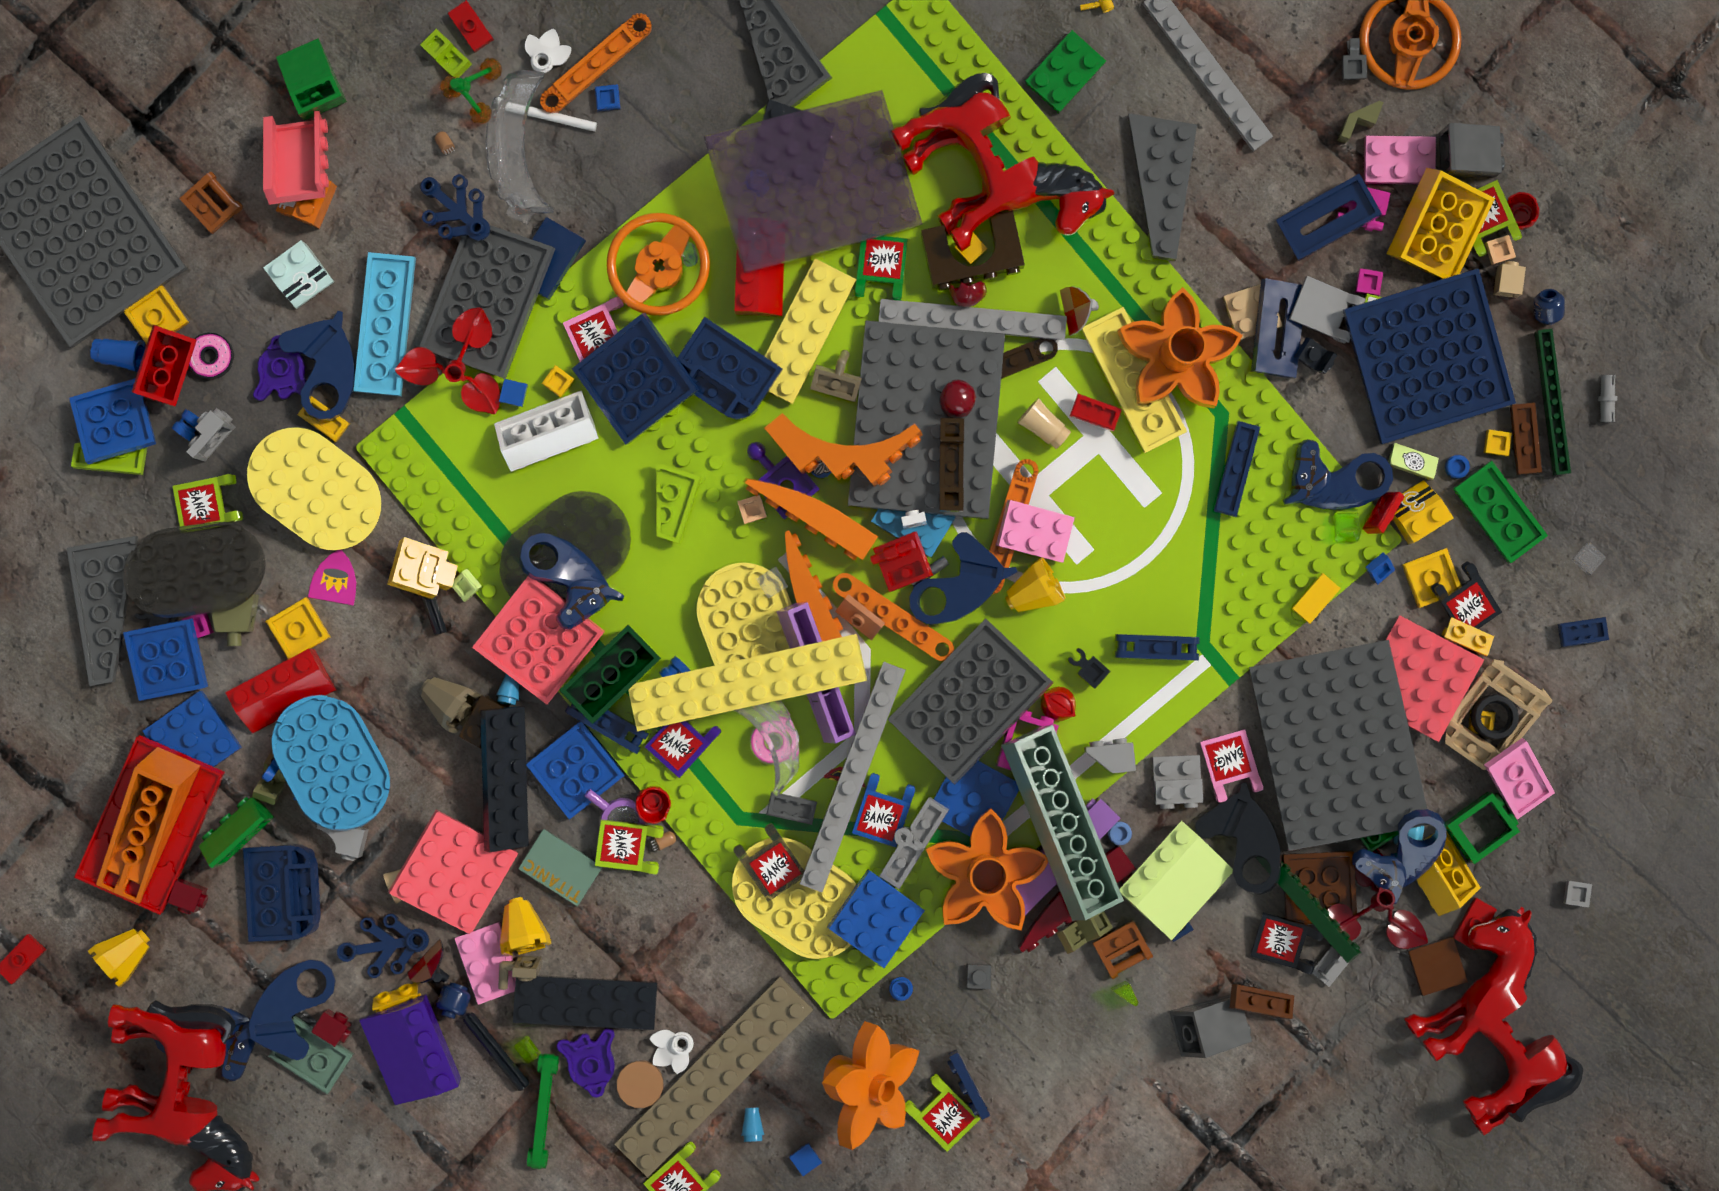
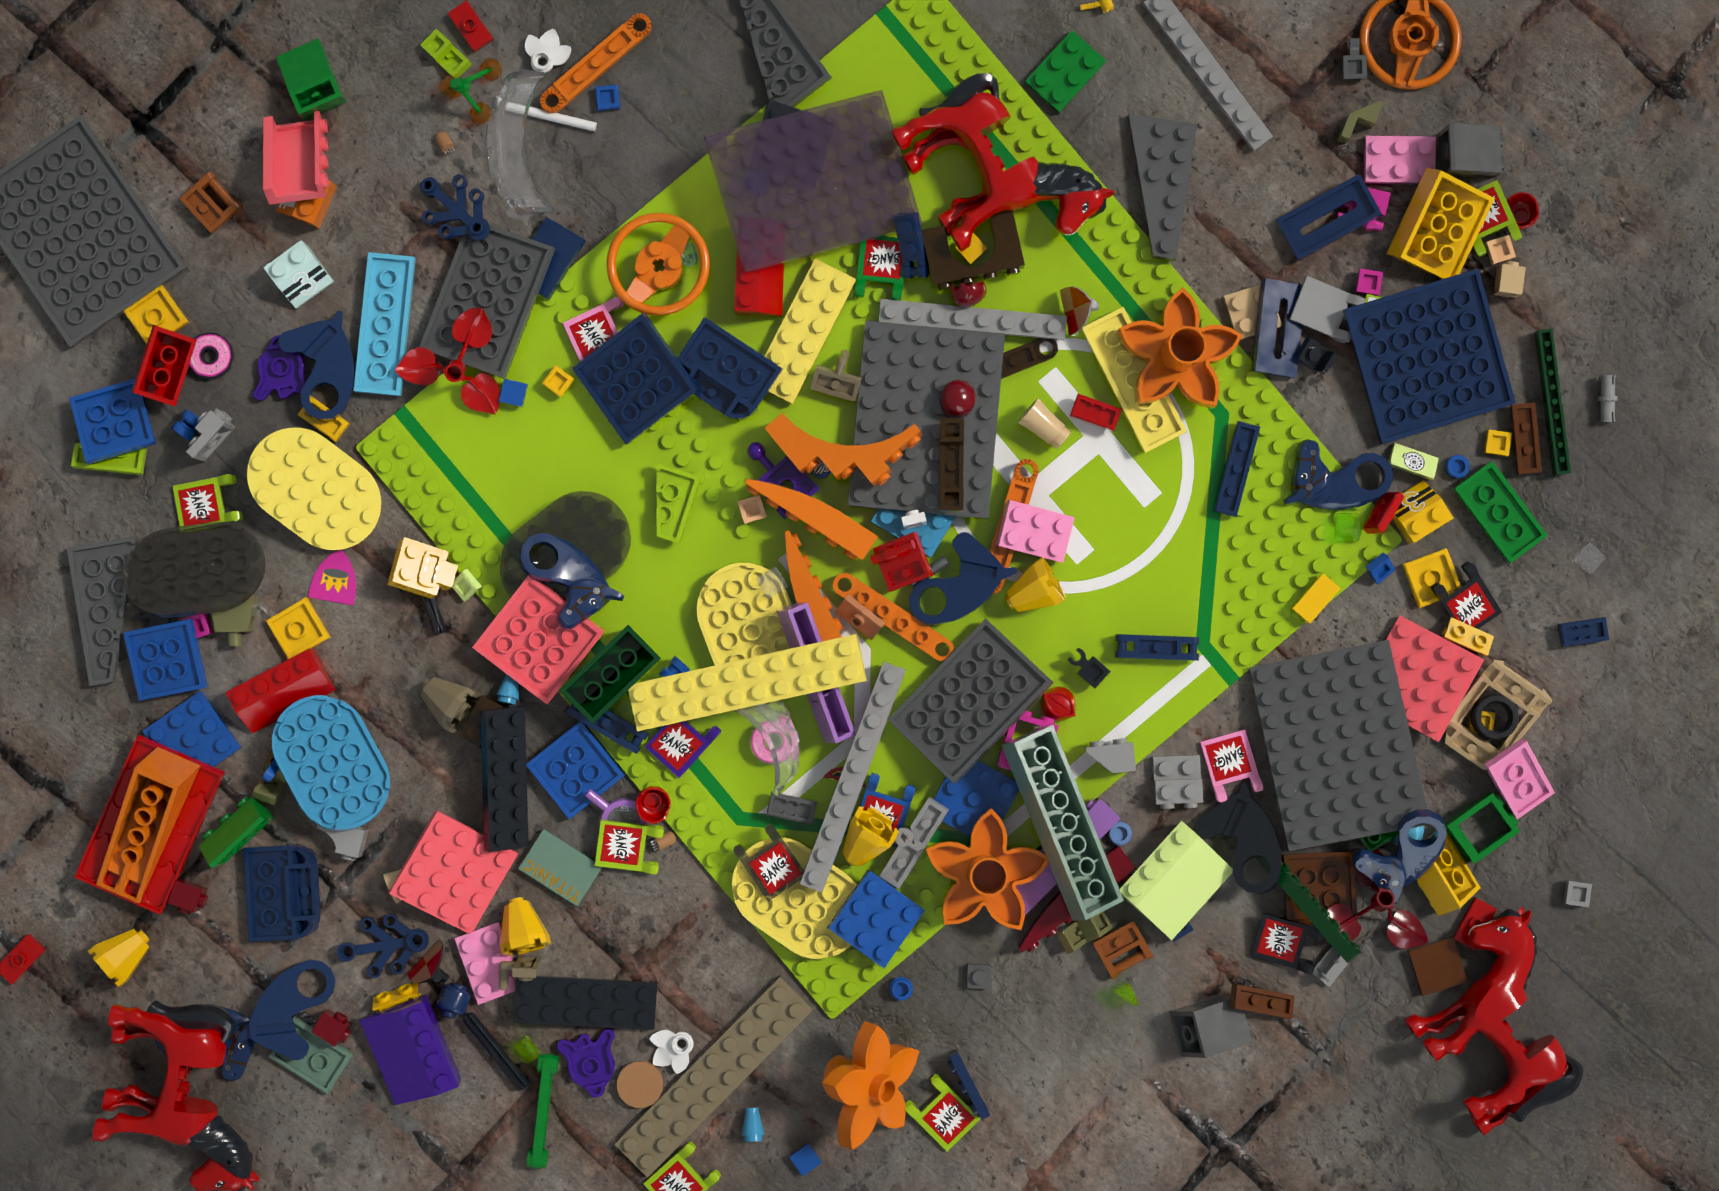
blue plant [90,339,146,373] -> none
white slope [494,391,599,472] -> none
dark blue head [1534,289,1565,325] -> none
none -> yellow cone [843,806,899,866]
none -> dark blue plate [893,212,929,279]

